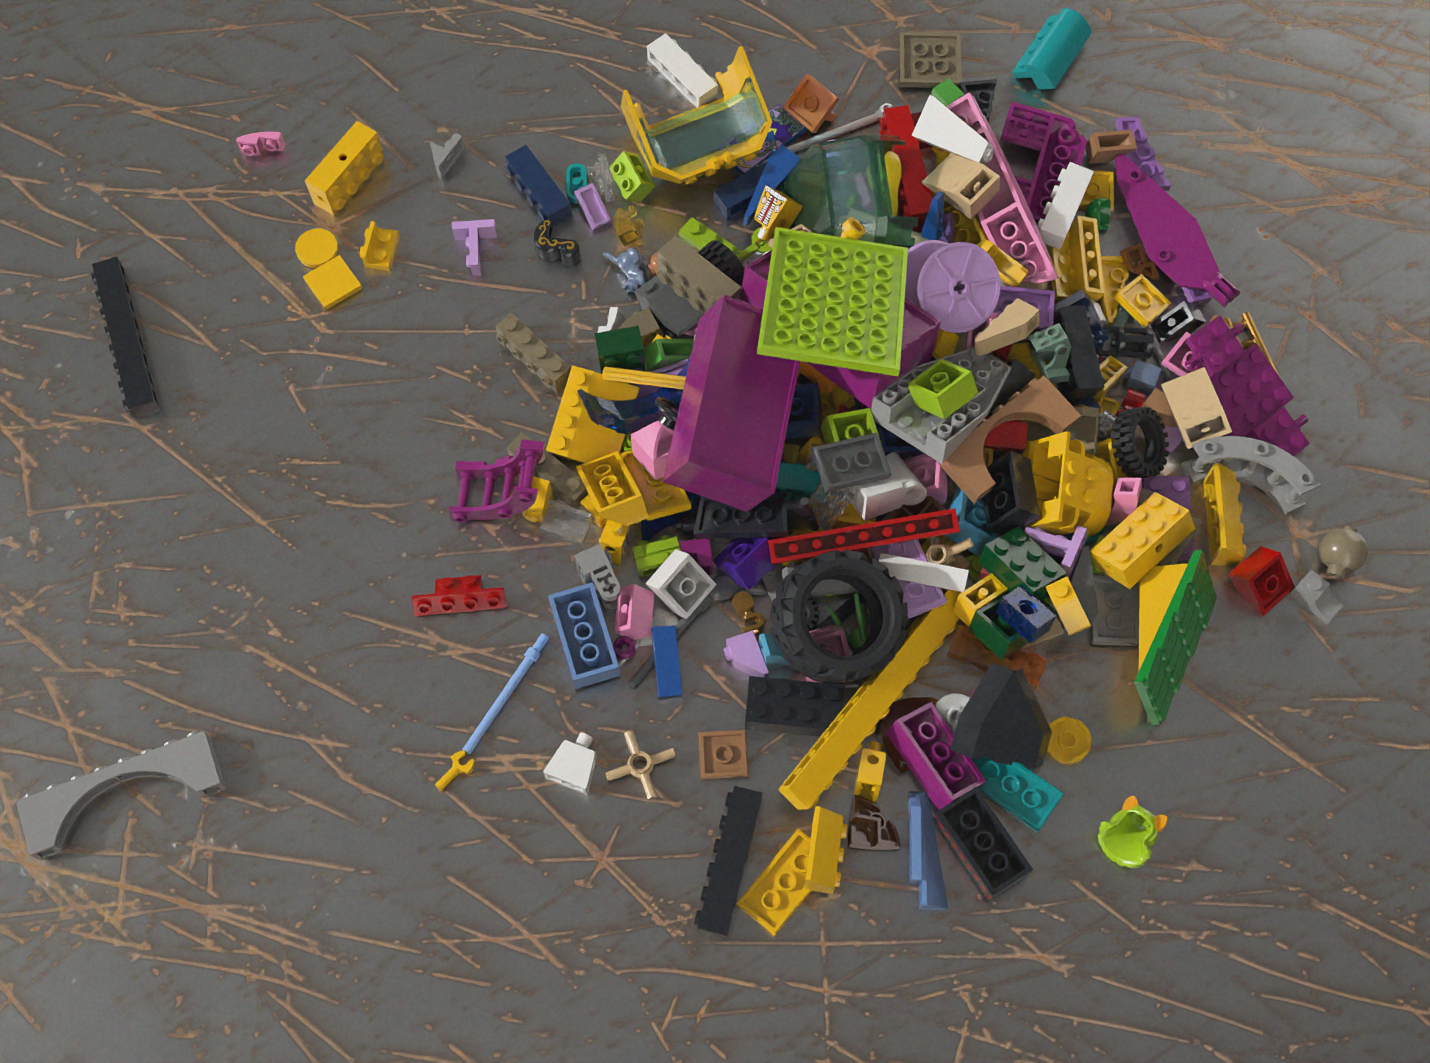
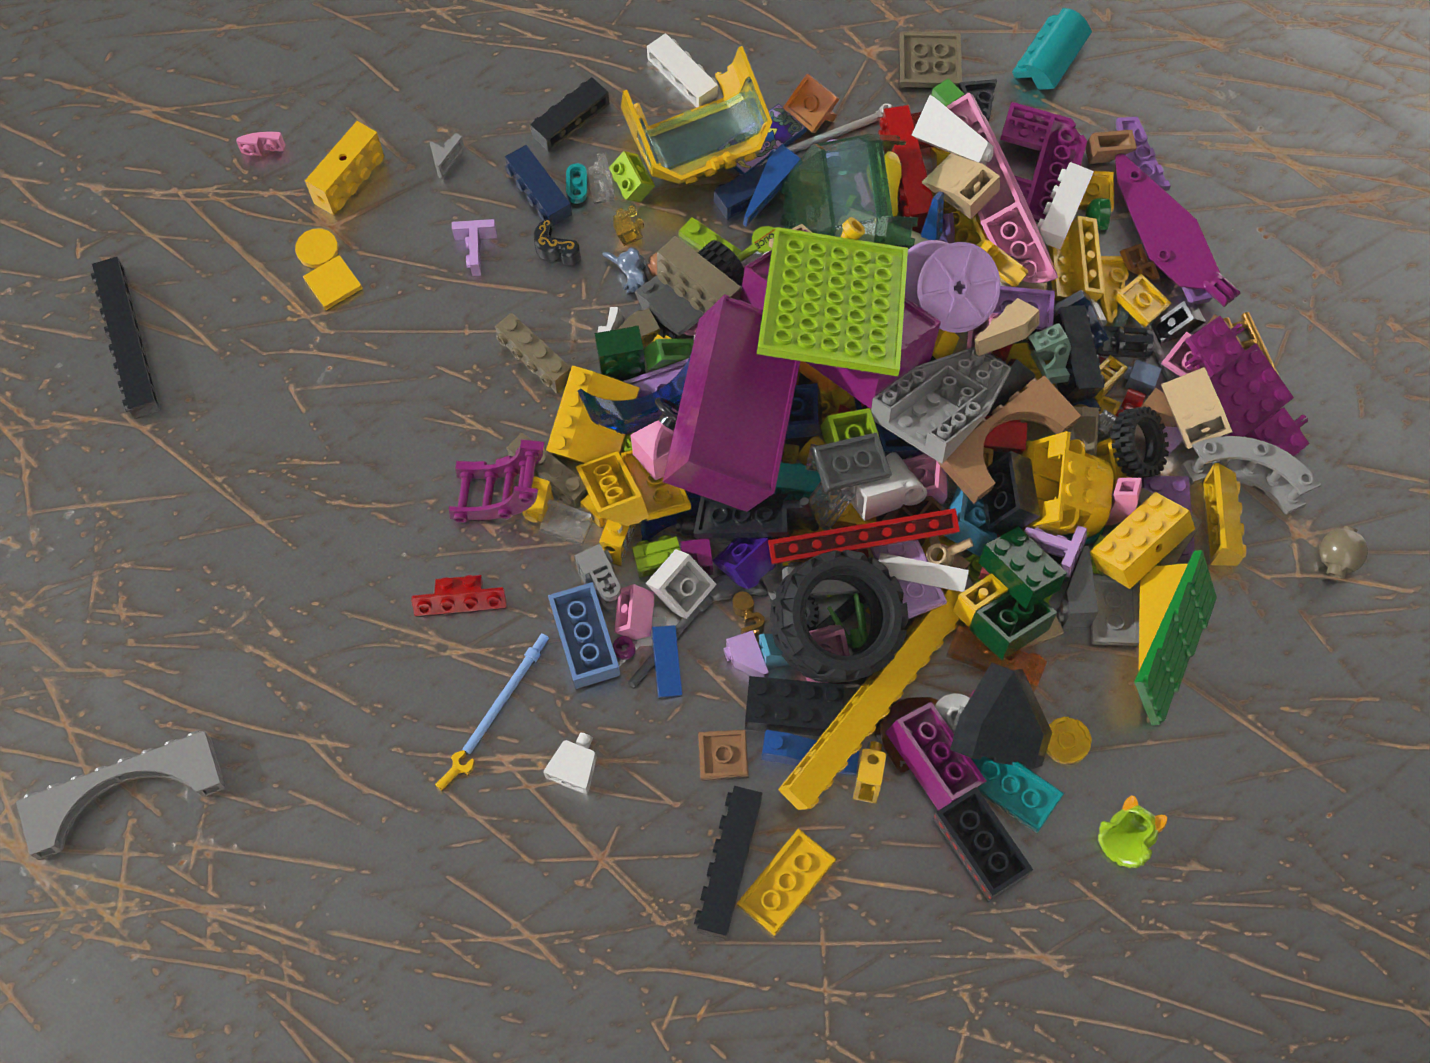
yellow bracket [360,221,399,271] -> none
lavender tile [574,183,612,231] -> none
yellow axle [602,367,686,390] -> none
tan bar [605,730,676,800] -> none
yellow torso [754,186,803,242] -> none
yellow slope [804,806,847,894] -> none
reddish brown brick [848,795,901,850] -> none
lime brick [907,359,978,420] -> none
medium blue wedge [909,791,948,910] -> none
clear blue brick [996,585,1056,643] -> none
yellow slope [1045,577,1091,636] -> none
red slope [1229,546,1295,616] -> none
light grey arch [1289,570,1343,624] -> none
none -> black brick [530,77,610,151]
none -> blue slope [762,730,860,775]

